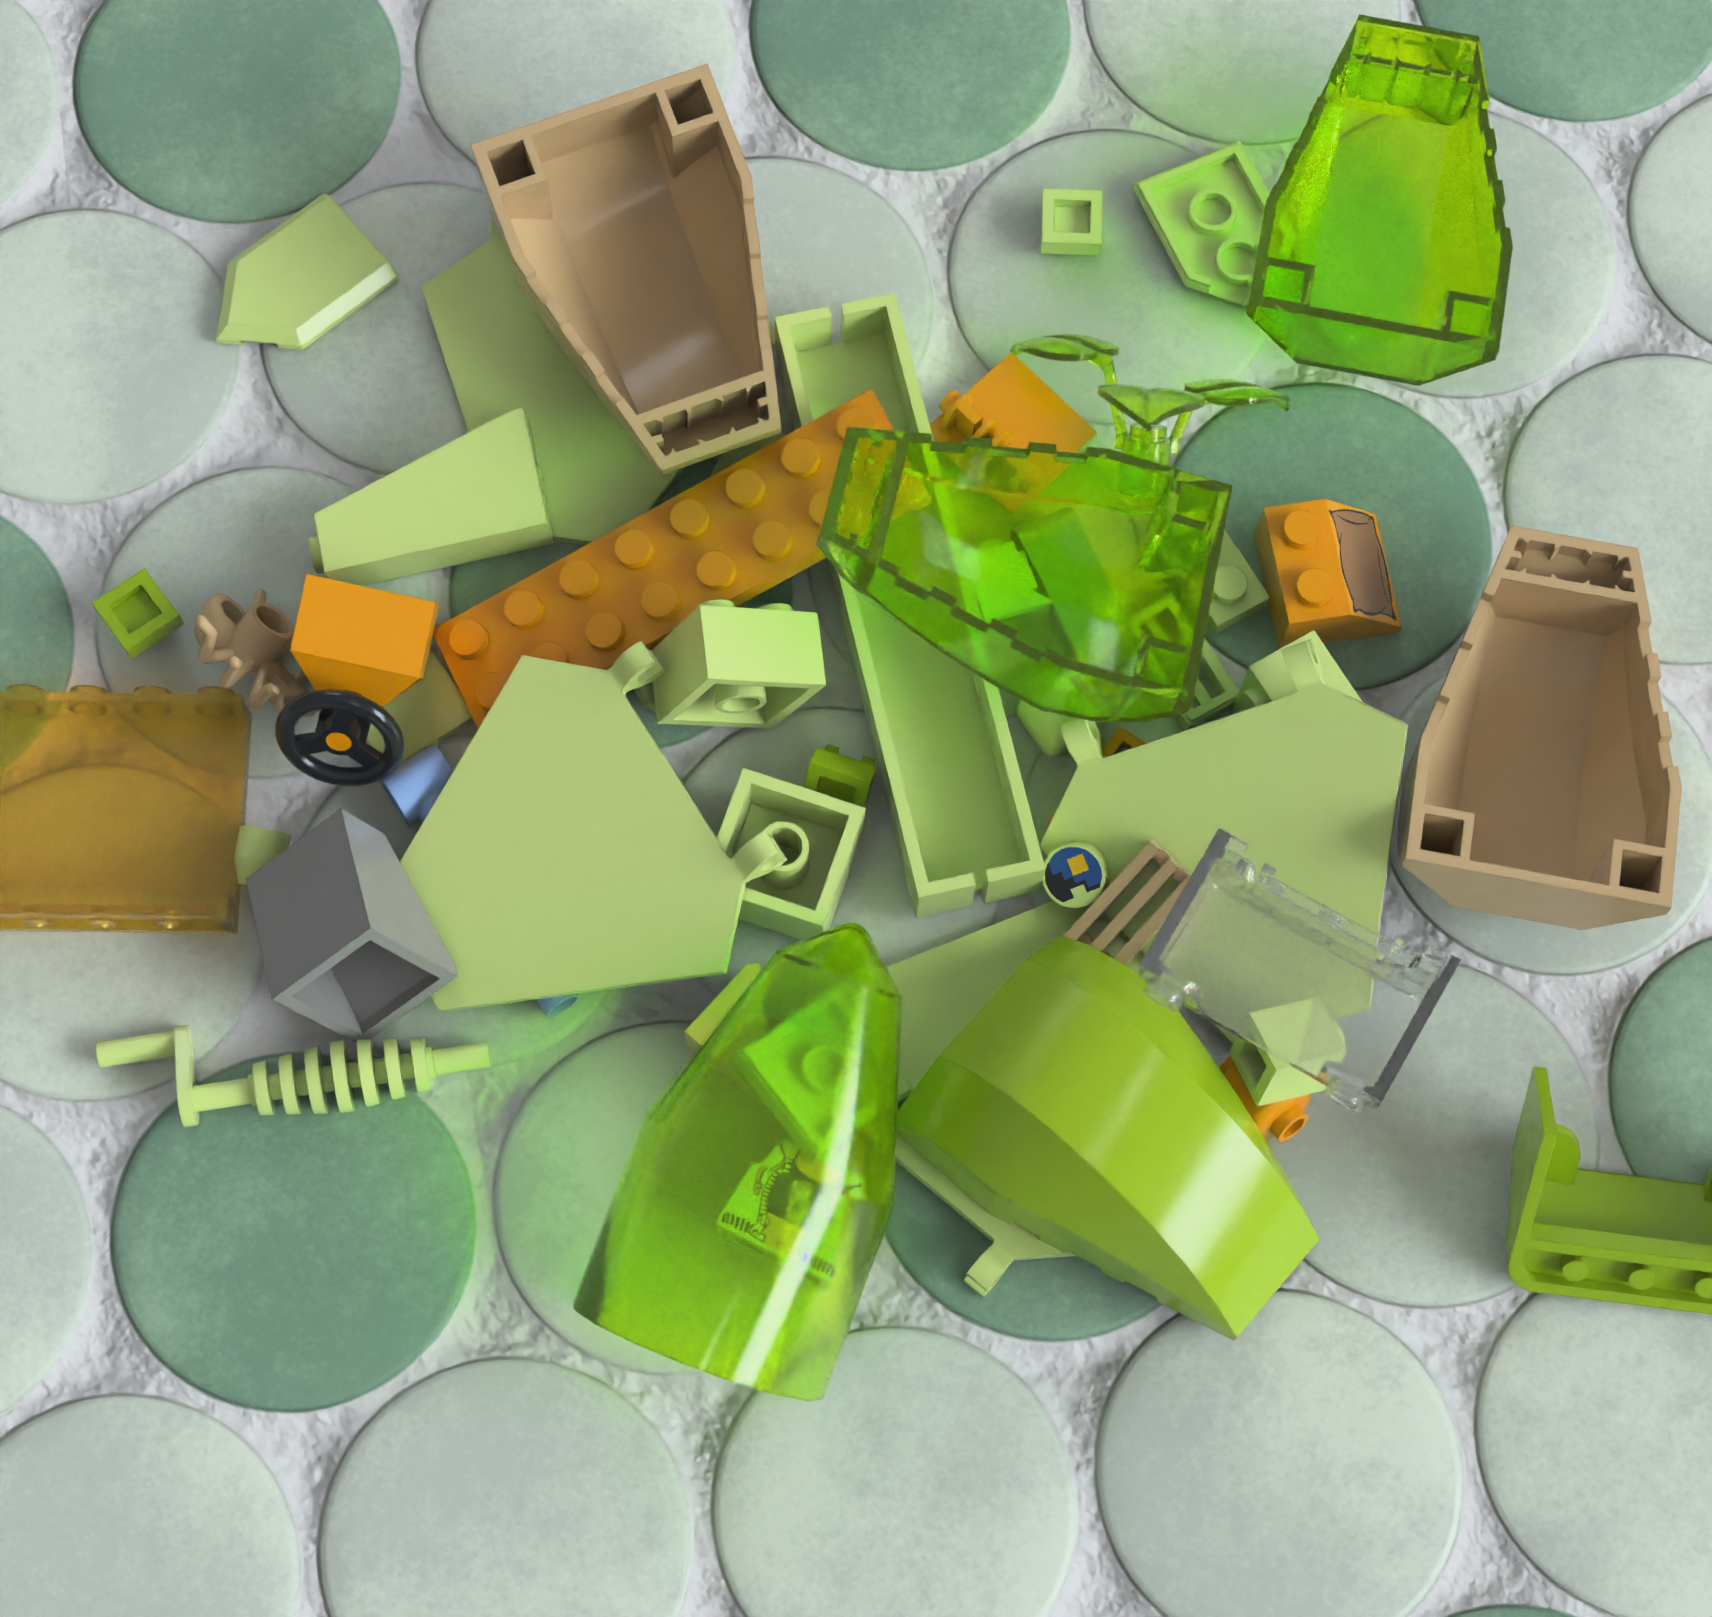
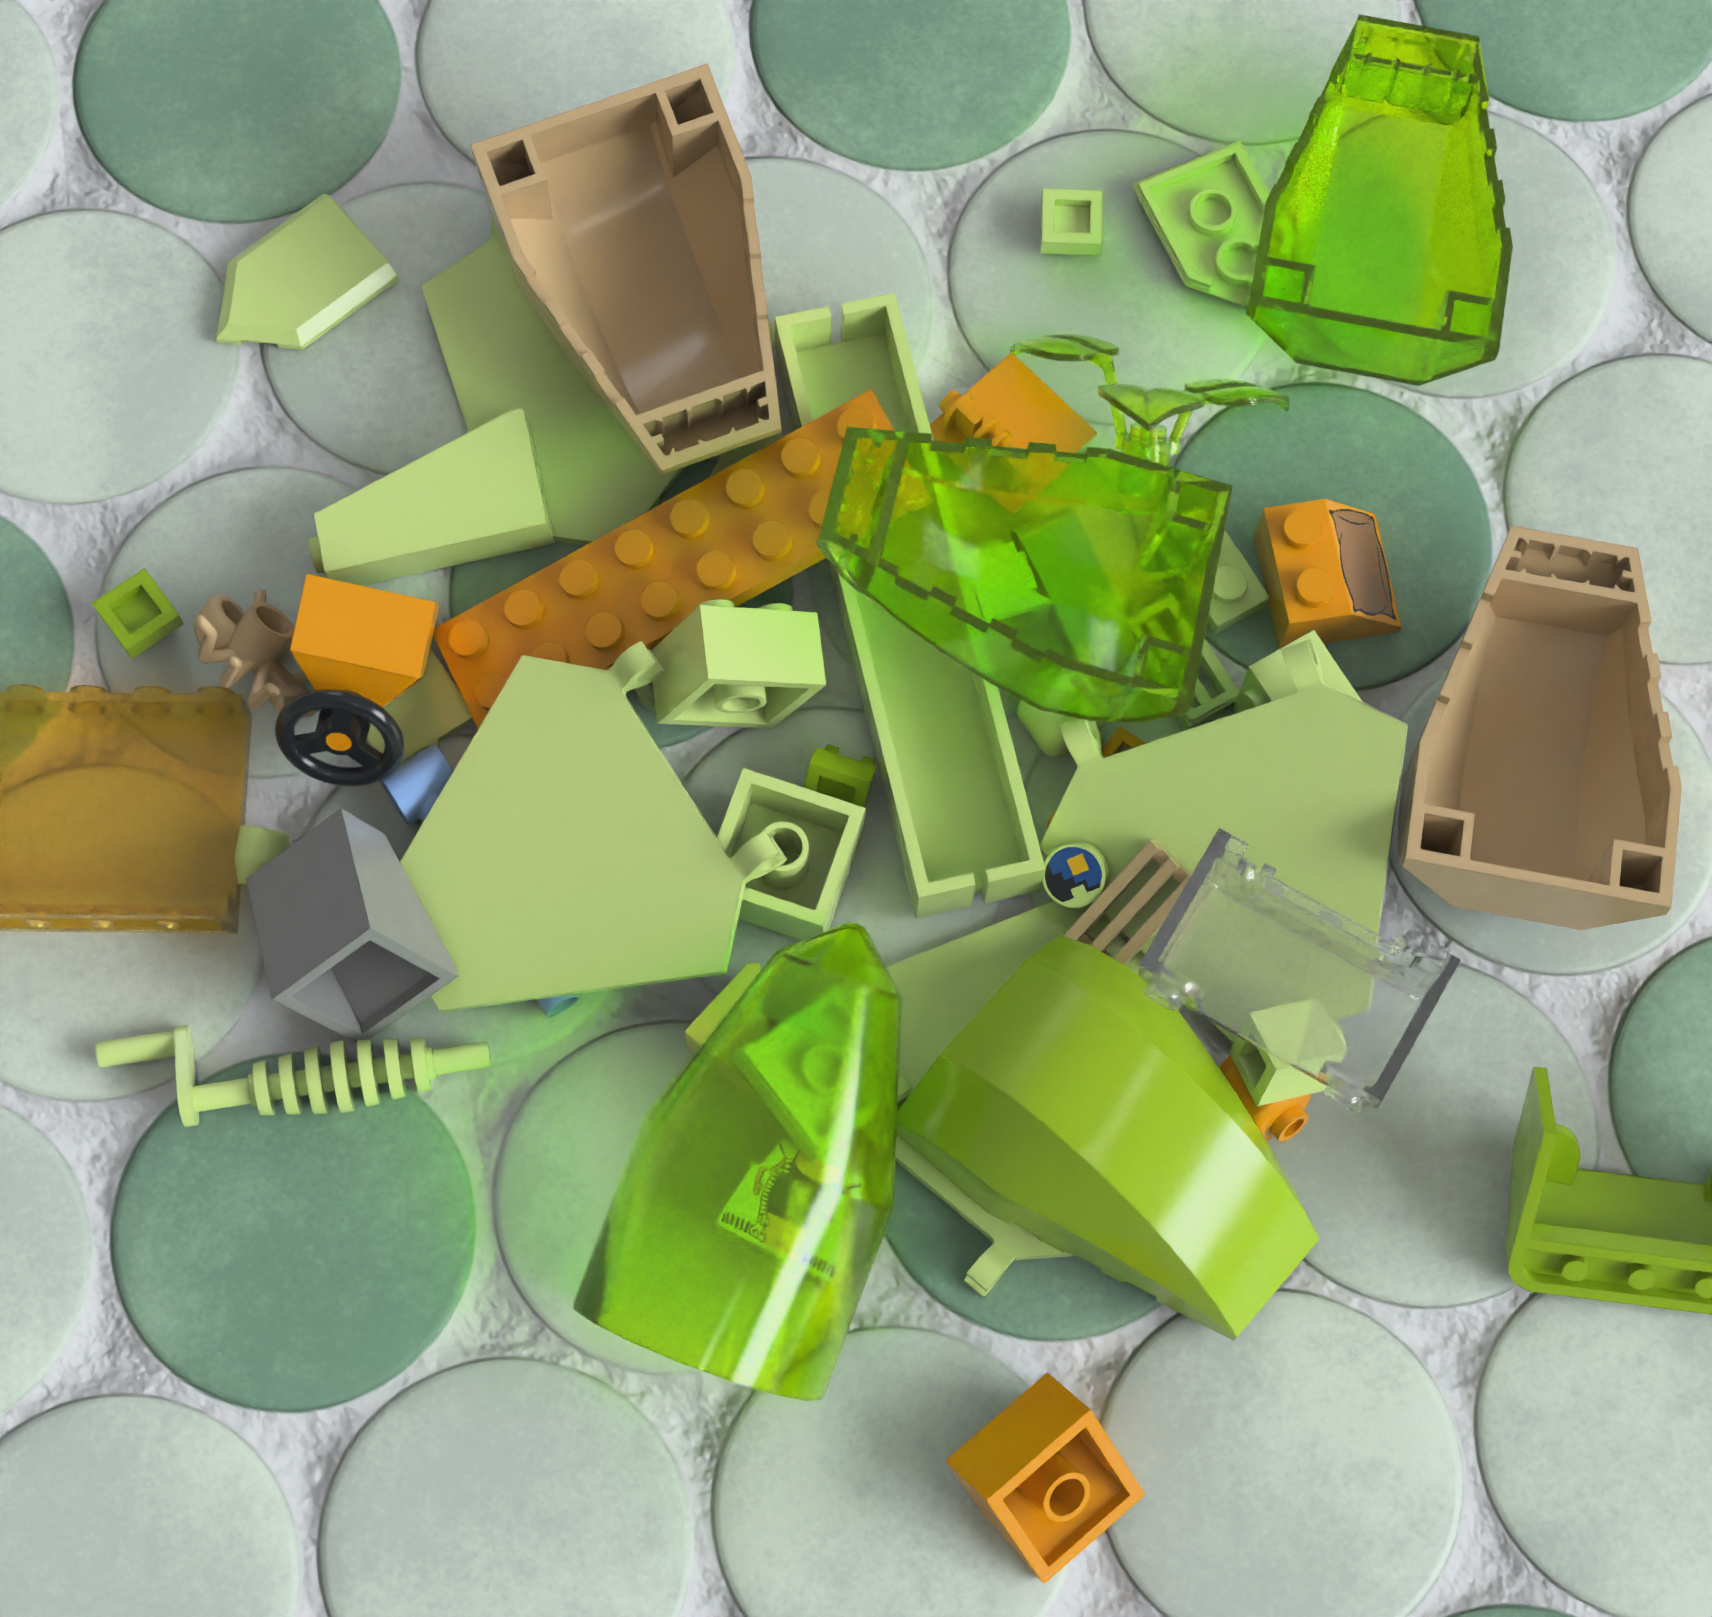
none -> light orange slope [945,1372,1145,1584]

